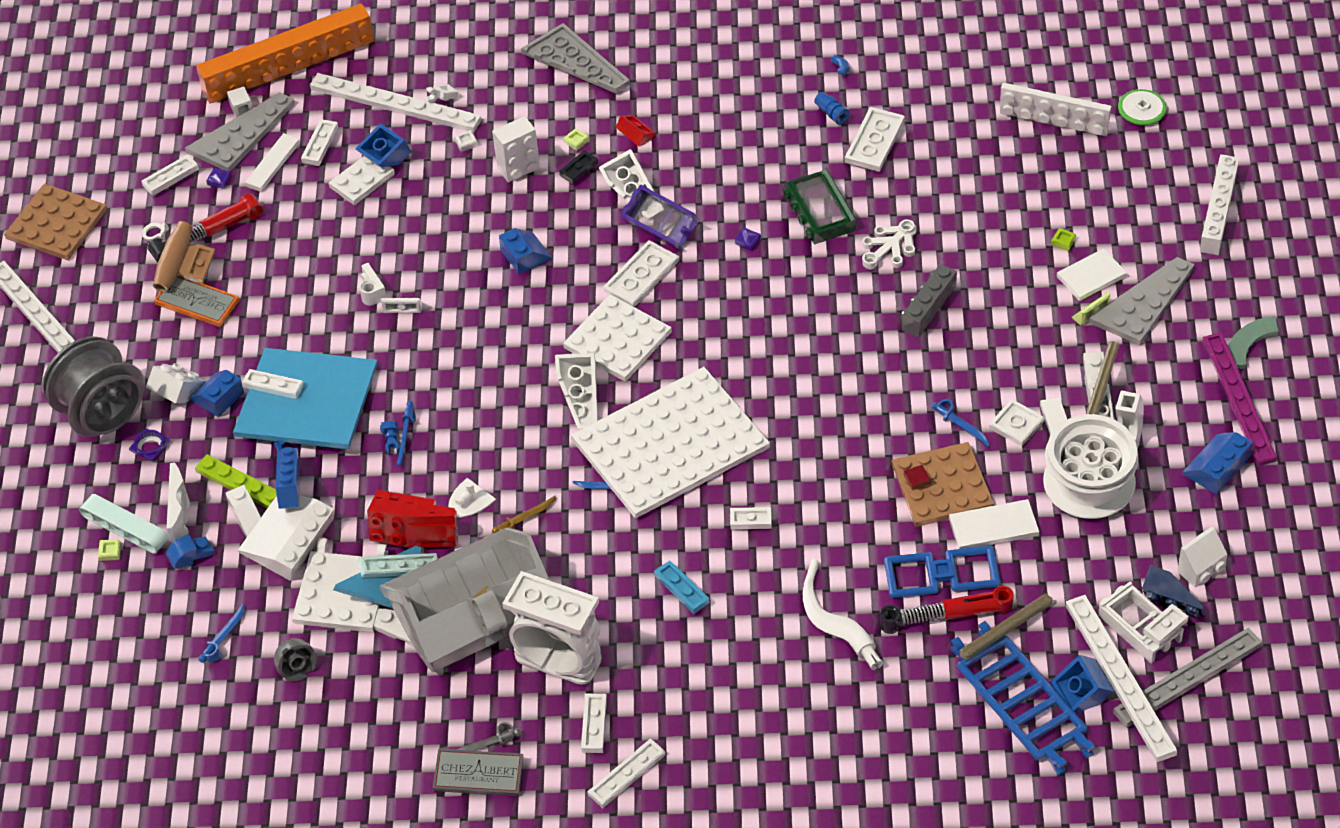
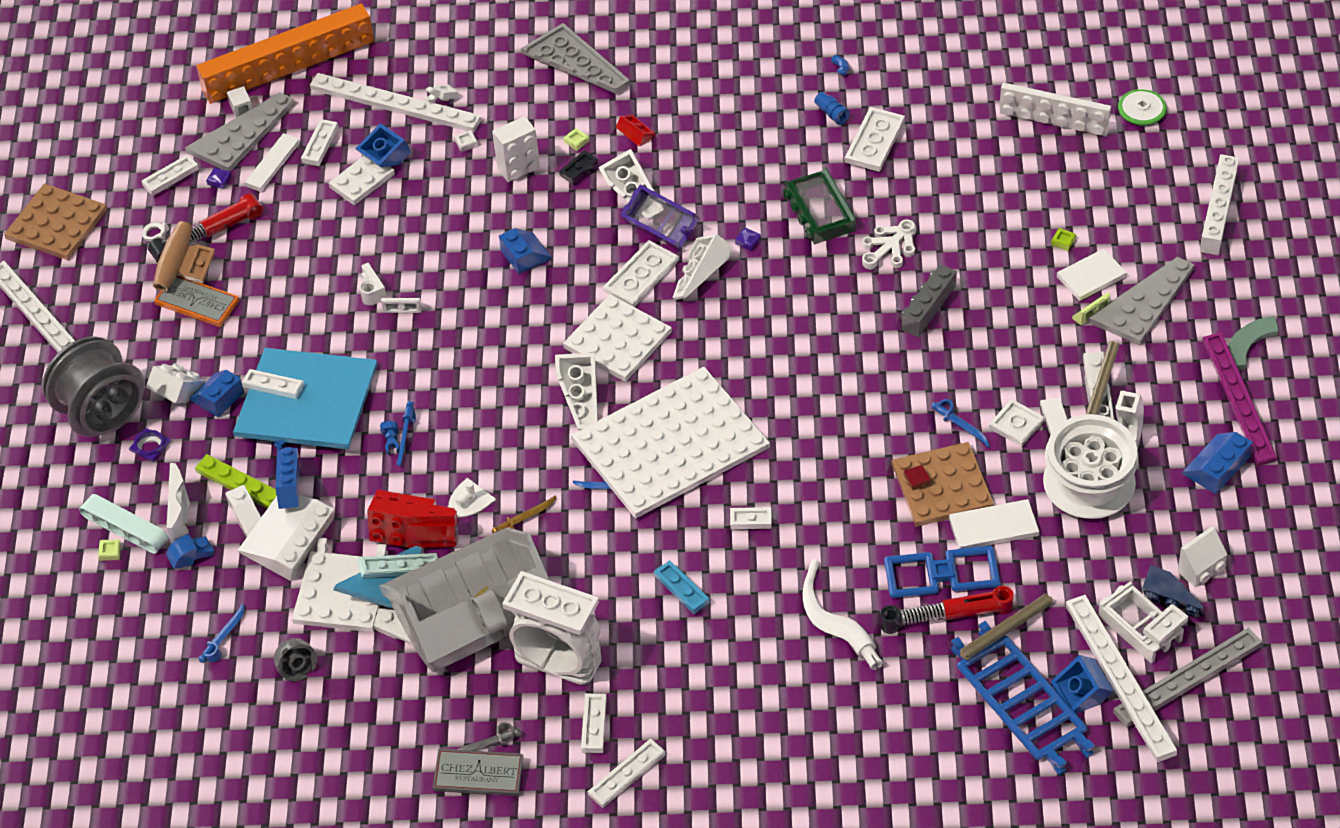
none -> white wedge [673,234,733,300]

